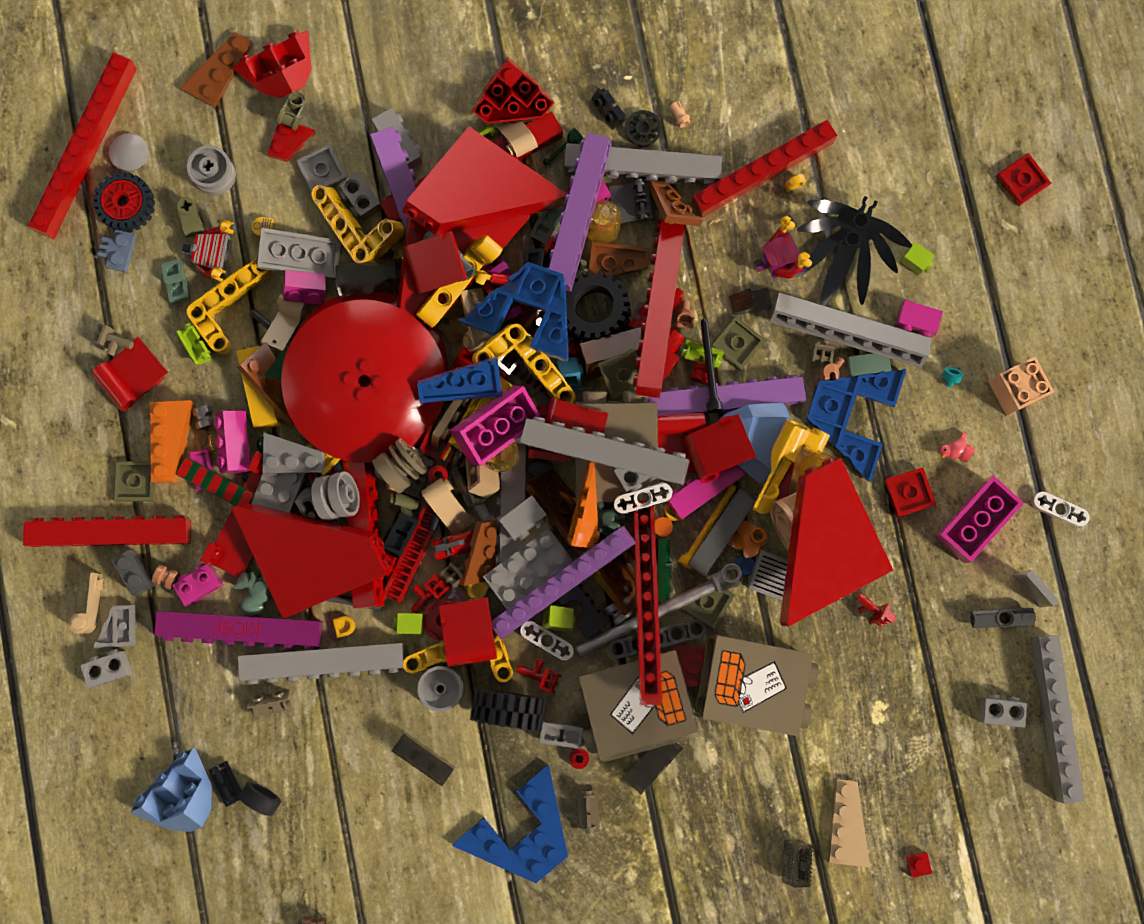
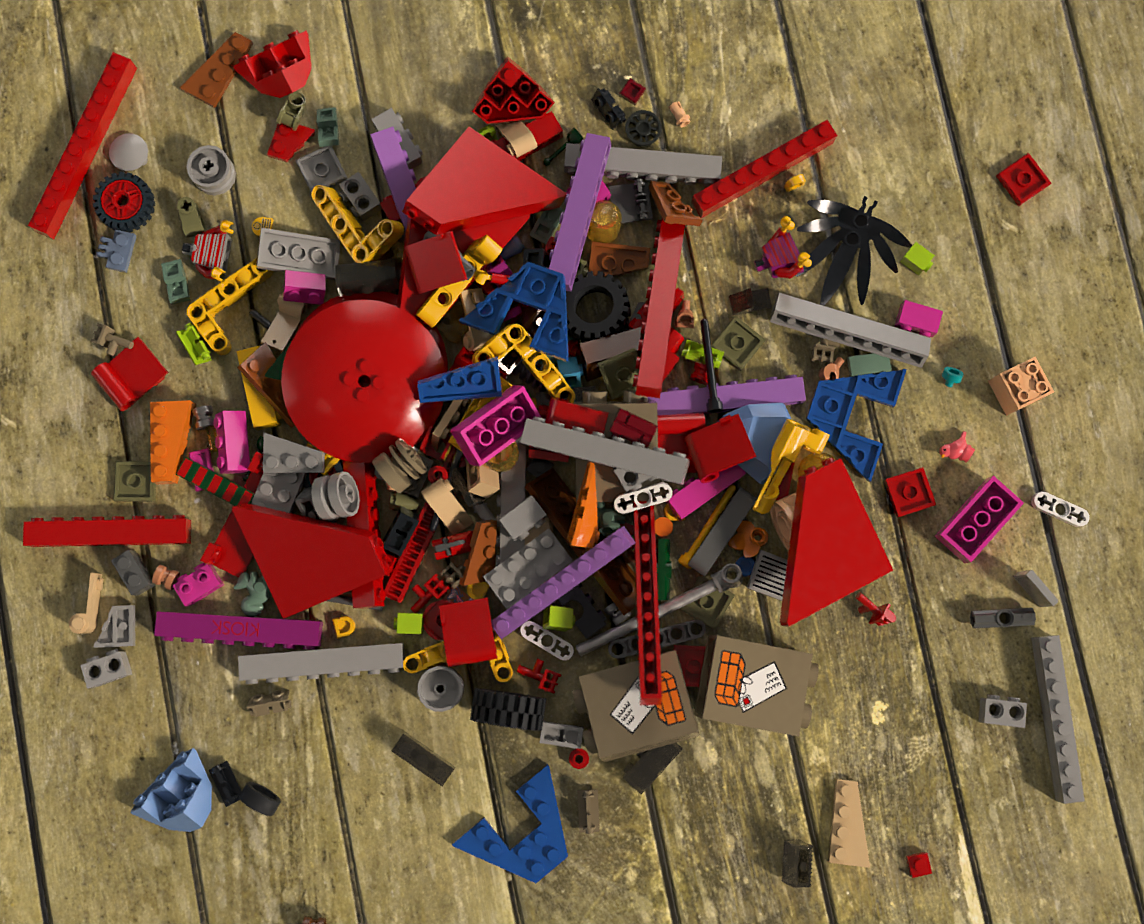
none -> sand green slope [317,107,339,147]
none -> medium blue cone [499,235,525,260]
none -> dark red brick [609,408,658,449]
none -> dark red tile [619,78,646,106]

